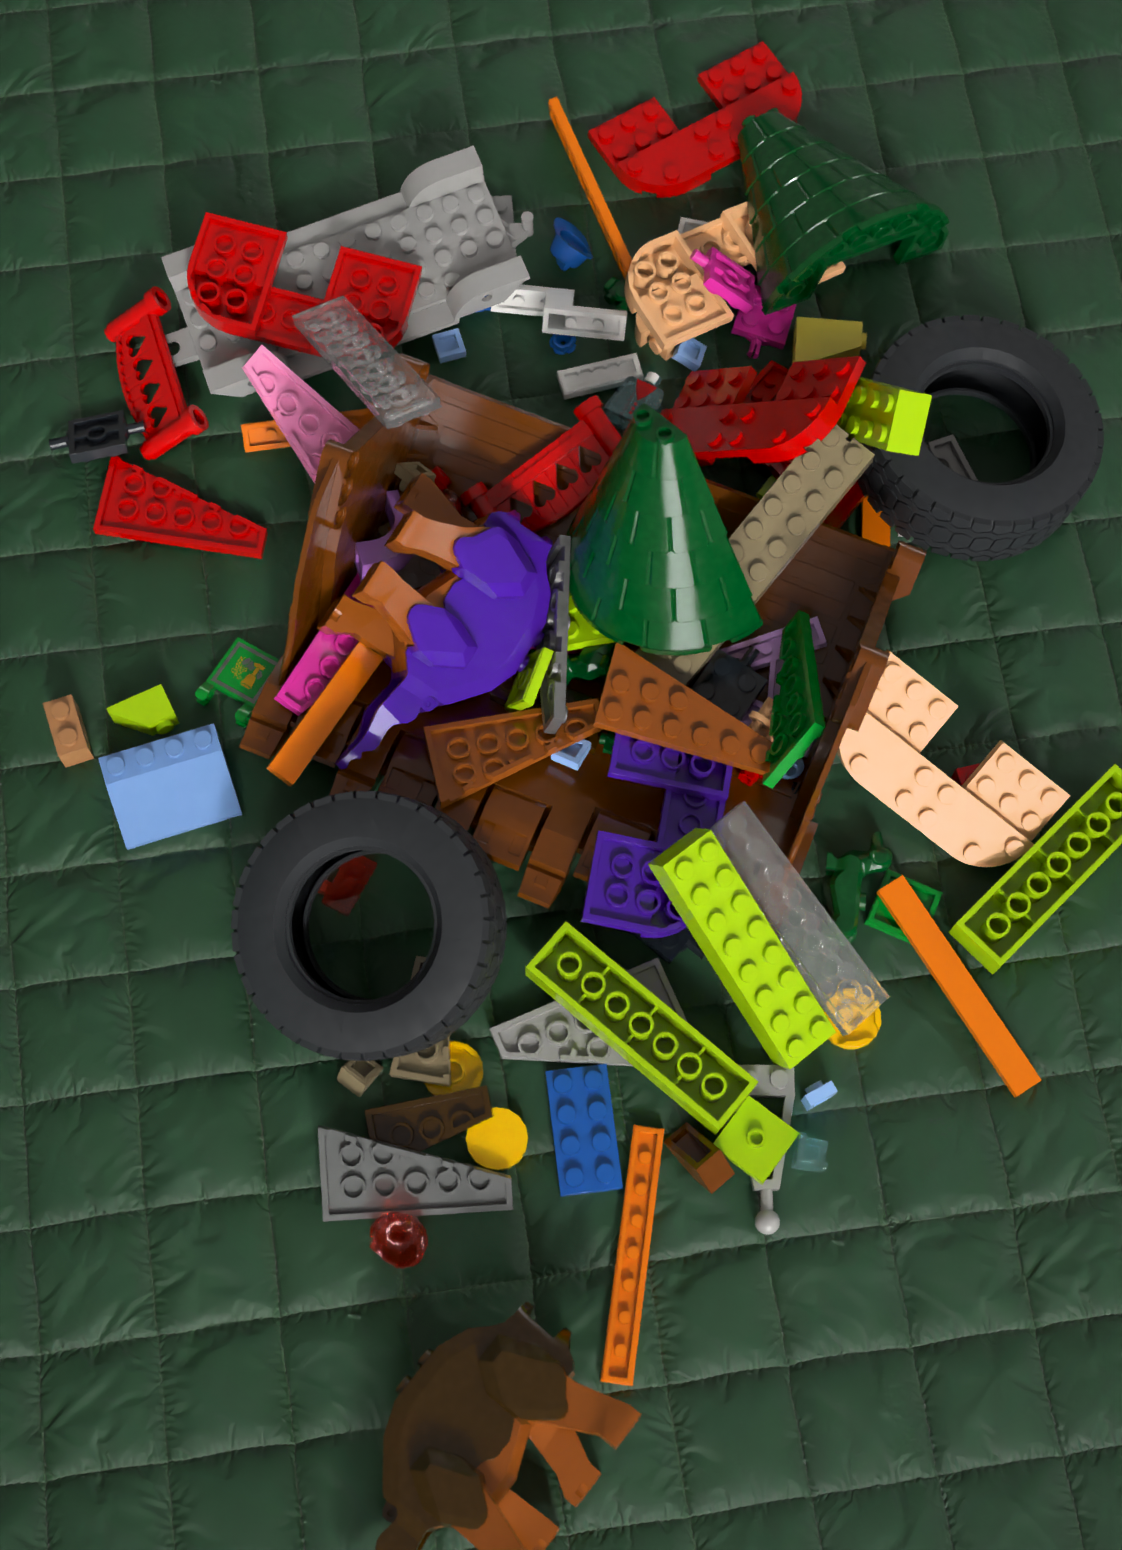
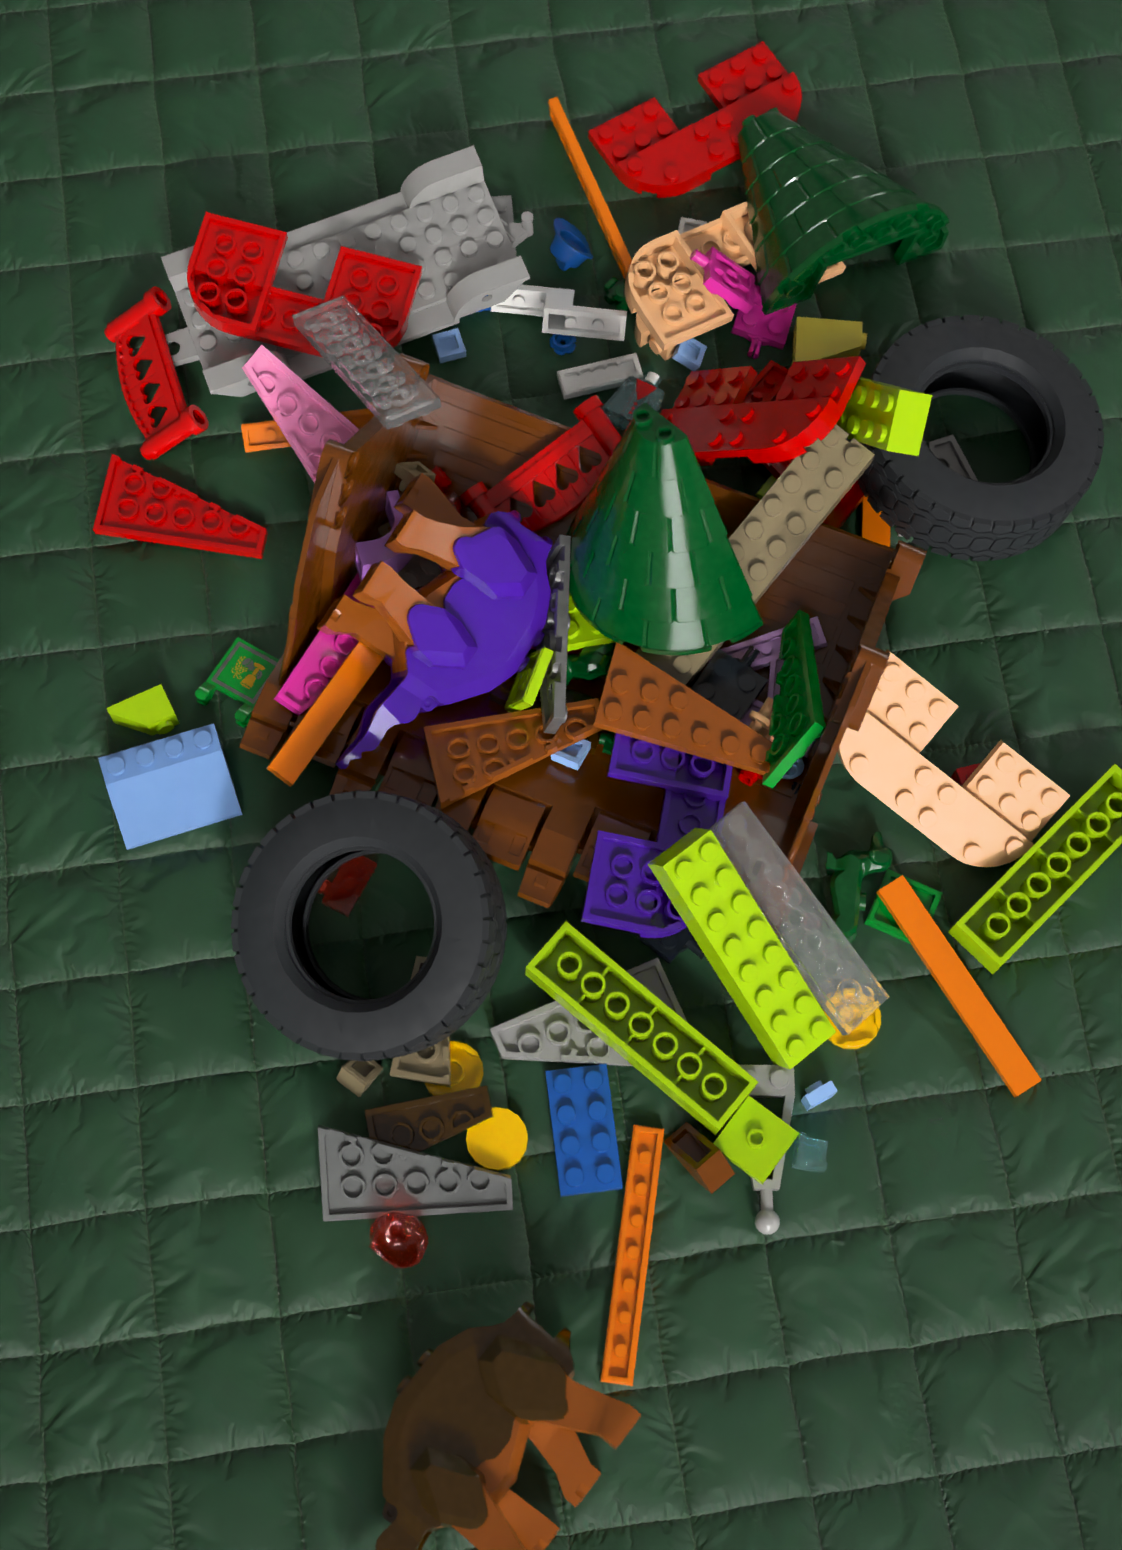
medium nougat brick [43,694,94,767] -> none
black plate [49,410,146,464] -> none

